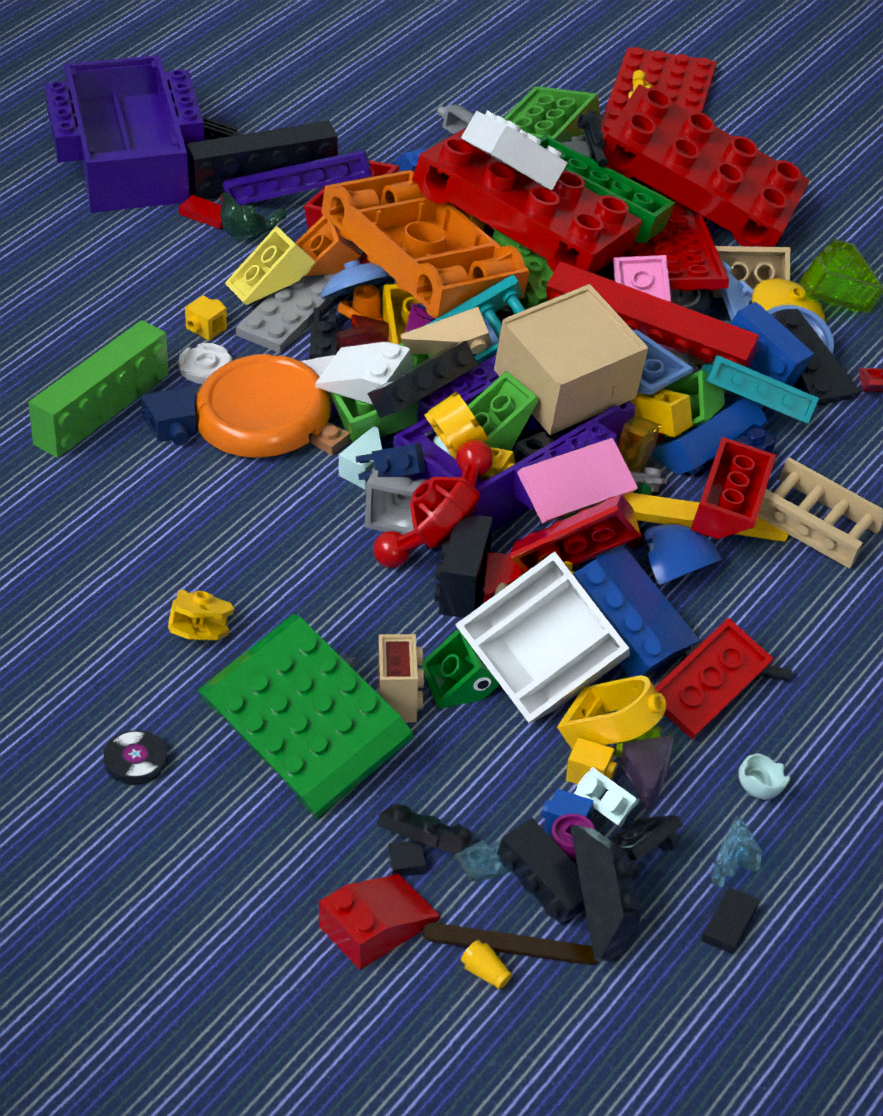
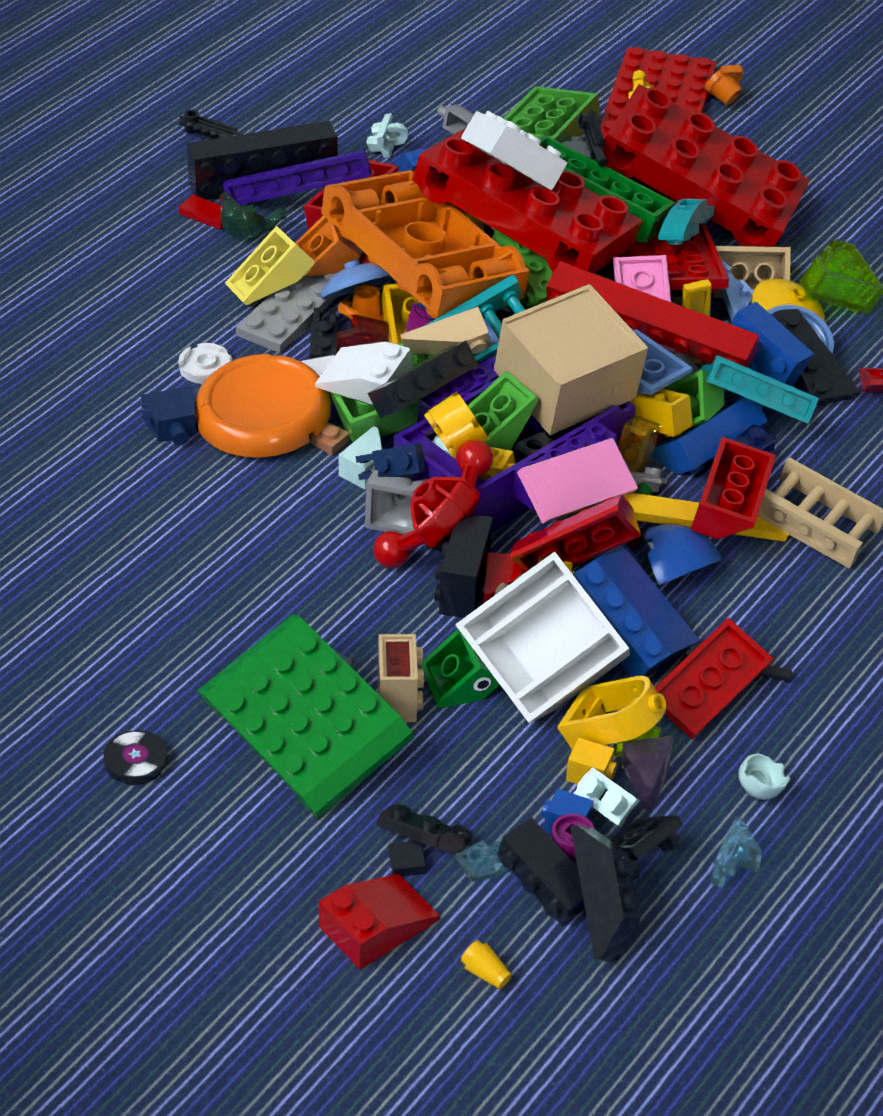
bright green brick [28,320,169,458] -> none
dark purple piece [44,55,205,213] -> none
yellow hinge [168,590,234,641] -> none
yellow brick [185,295,227,341] -> none
dark brown piece [423,923,600,965] -> none
black tile [702,887,760,954] -> none
none -> light aqua hips [367,113,408,158]
none -> teal slope [658,199,714,245]
none -> yellow tile [682,279,712,316]
none -> orange piece [704,65,744,106]

